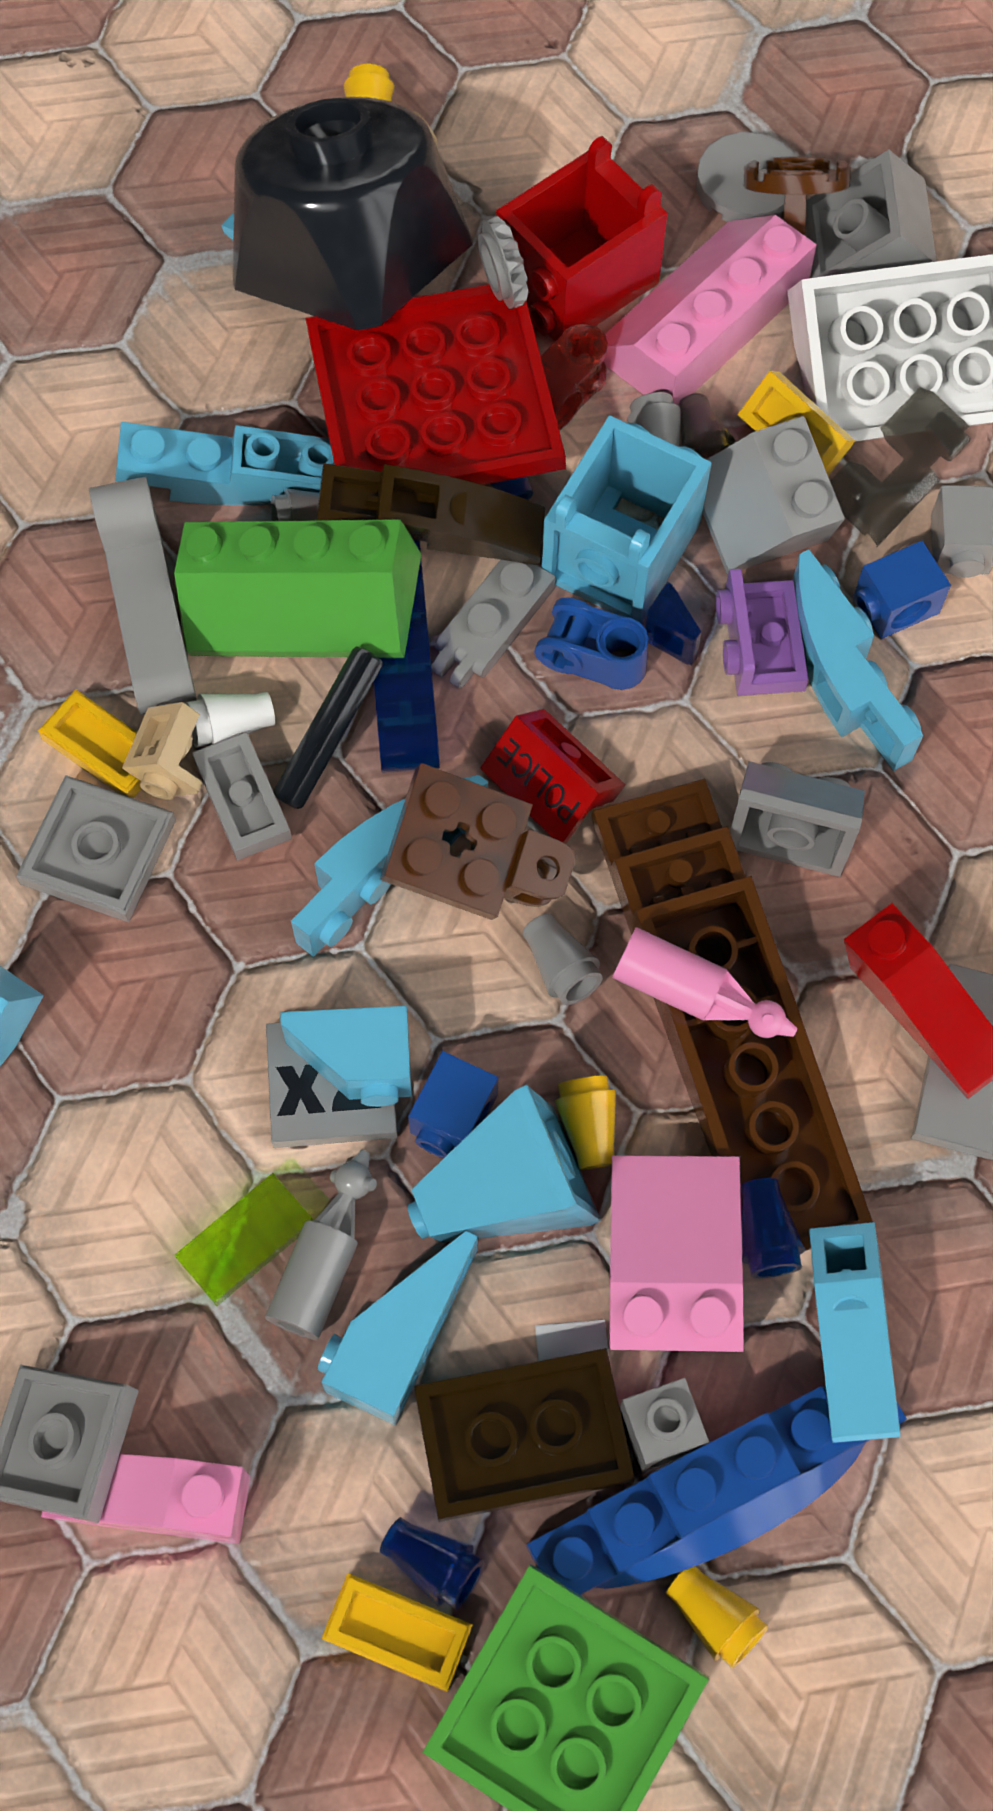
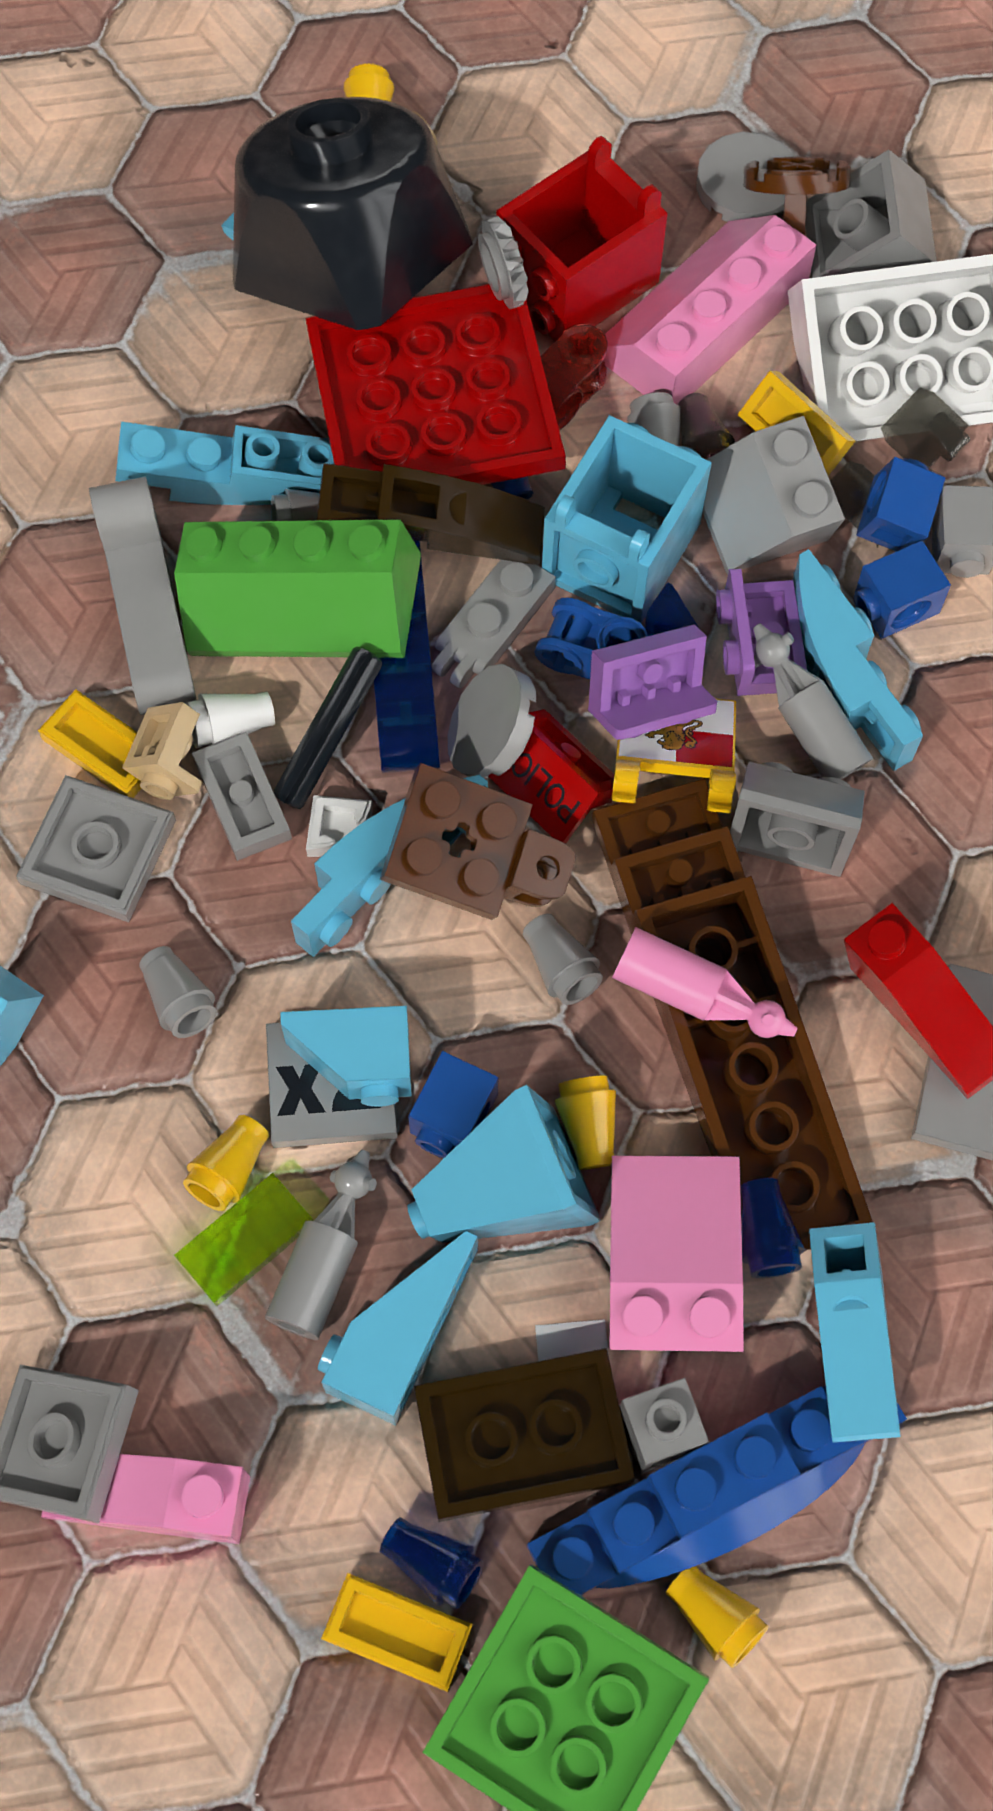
none -> light grey cone [139,946,216,1038]
none -> yellow cone [183,1115,269,1211]
none -> white tile [306,795,373,857]
none -> light grey tile [447,664,536,780]
none -> medium lavender bracket [588,624,717,740]
none -> flag [612,698,736,813]
none -> light grey wheel [753,623,873,780]
none -> blue brick [856,457,946,552]

